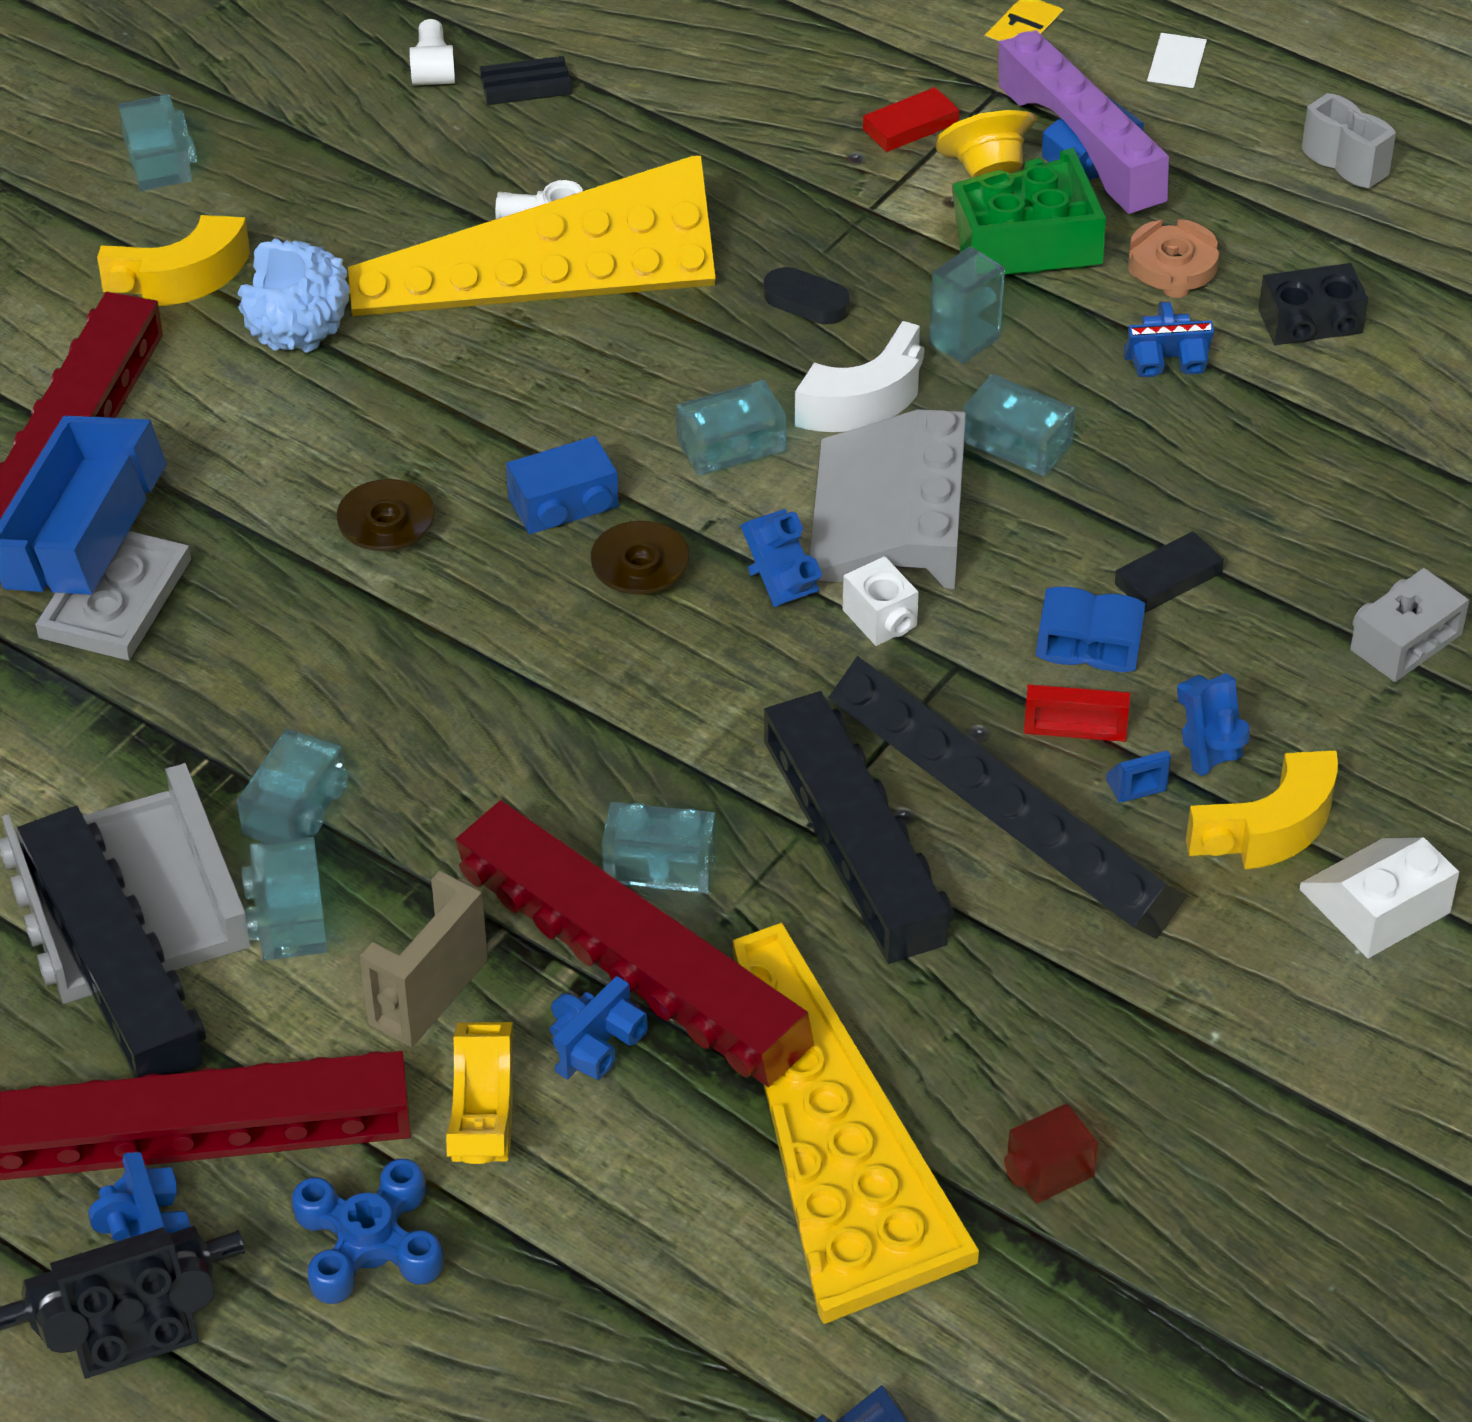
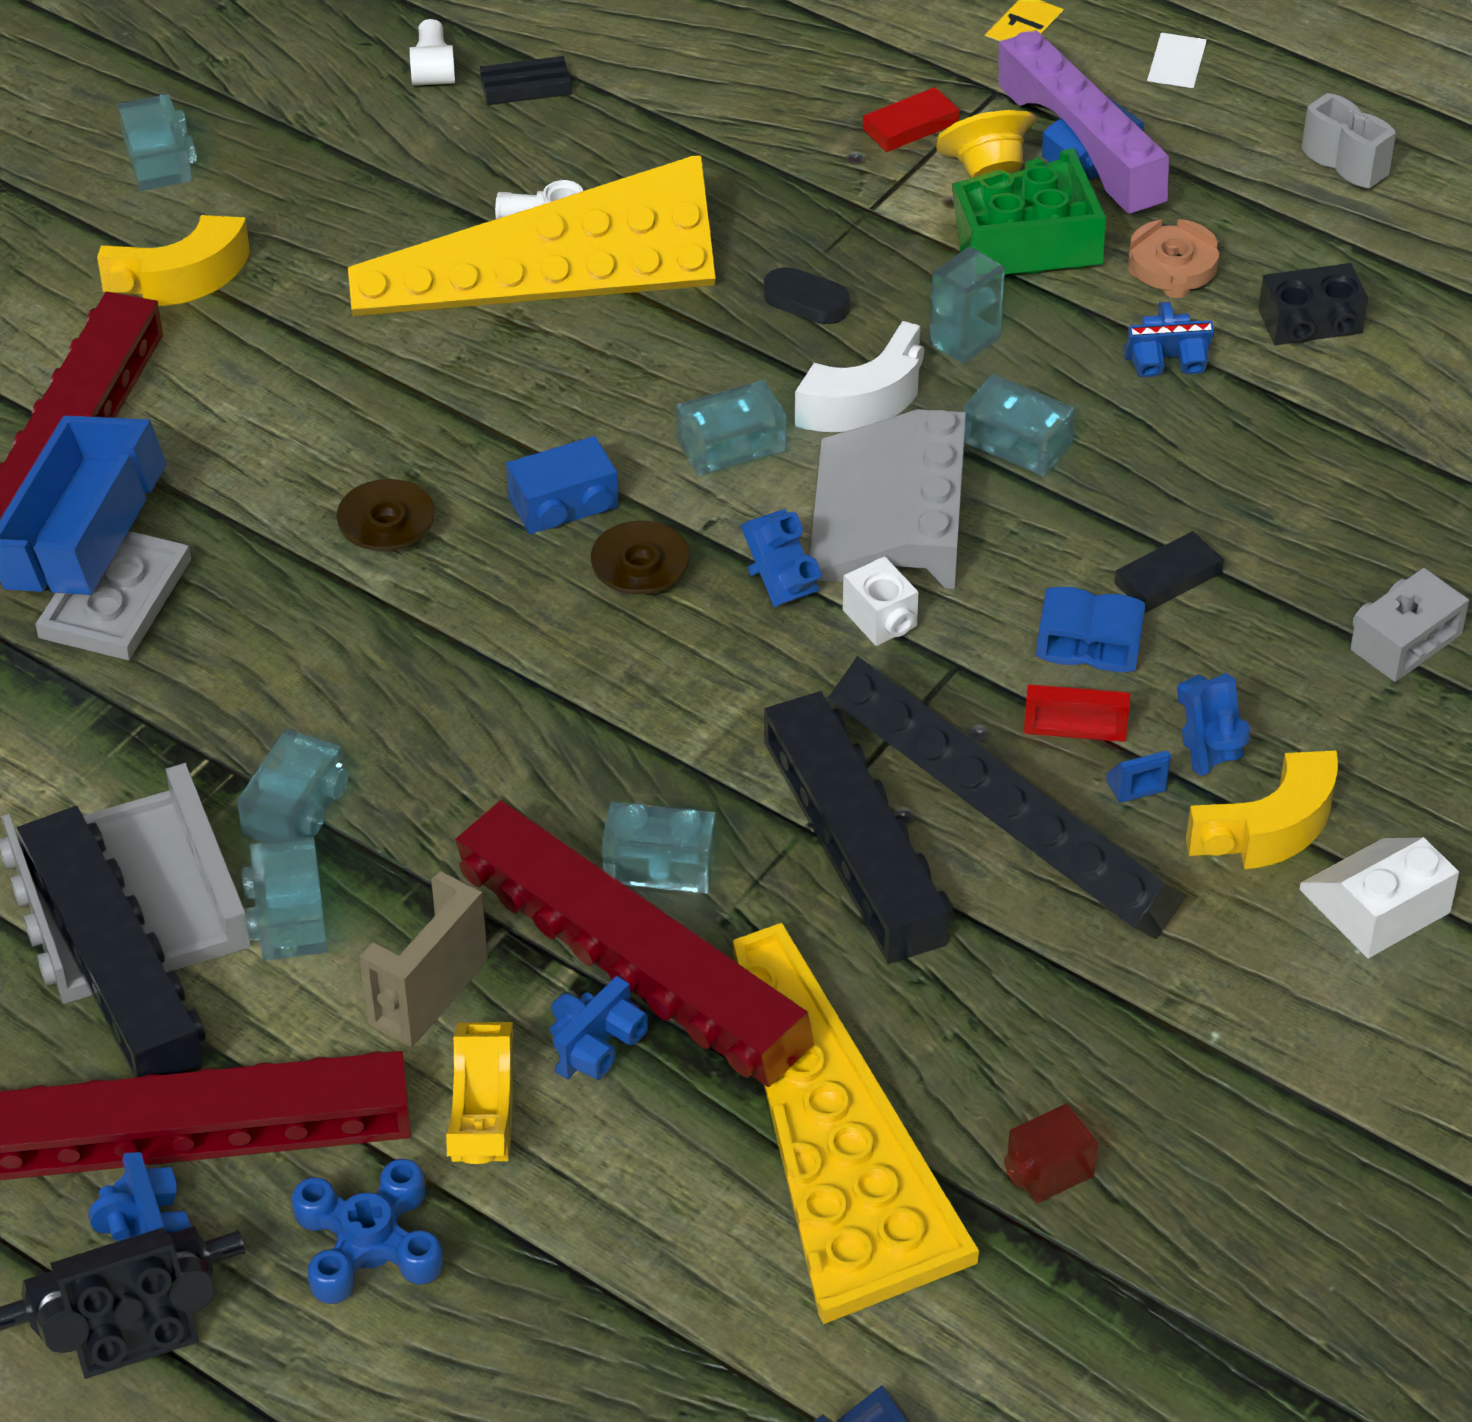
light blue hair [238,238,350,353] -> none

